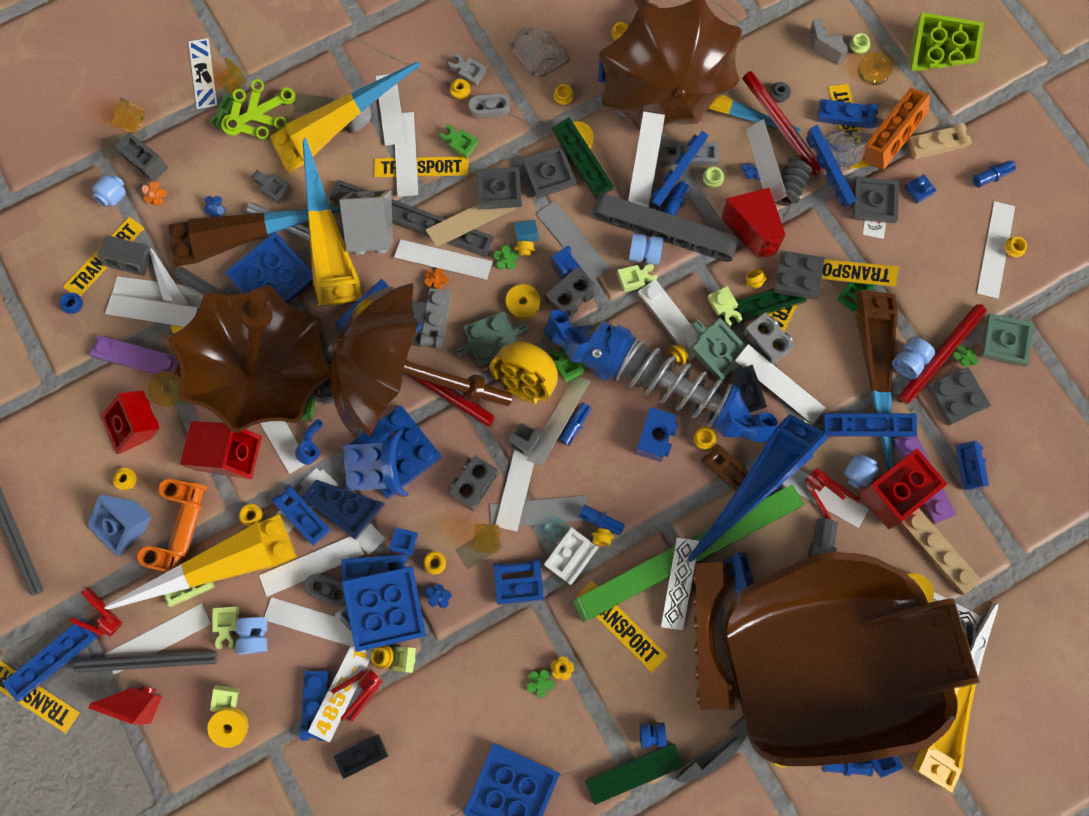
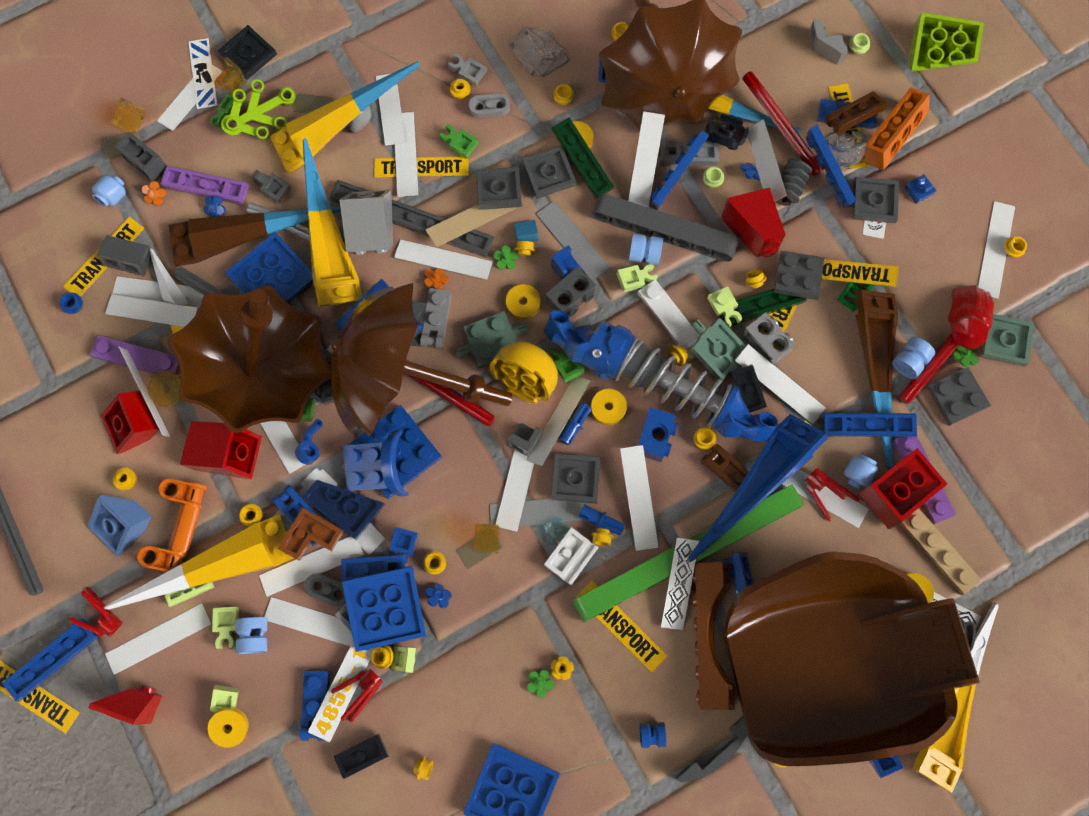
dark grey axle [74,651,218,673] -> none
dark grey brick [449,455,499,511] -> none
blue plate [494,558,544,605] -> none
dark green tile [585,743,684,805] -> none
blue axle [663,181,689,216] -> none
dark grey plate [770,82,791,103] -> none
dark grey piece [808,518,838,558] -> none
blue pin [821,761,874,777] -> none
clear yellow piece [857,52,893,86] -> none
tan plate [907,123,972,160] -> none
blue plate [956,441,989,491] -> none
blue axle [972,161,1016,188] -> none
none -> white sticker [119,347,170,437]
none -> white sticker [157,65,223,131]
none -> medium lavender plate [160,166,249,205]
none -> black plate [217,25,277,80]
none -> dark orange plate [278,508,344,561]
none -> yellow plate [413,756,433,780]
none -> dark grey plate [551,454,600,504]
none -> yellow piece [591,389,627,425]
none -> white sticker [620,445,658,551]
none -> black plate [706,114,749,150]
none -> reddish brown plate [824,91,887,136]
none -> red hair [948,285,994,349]

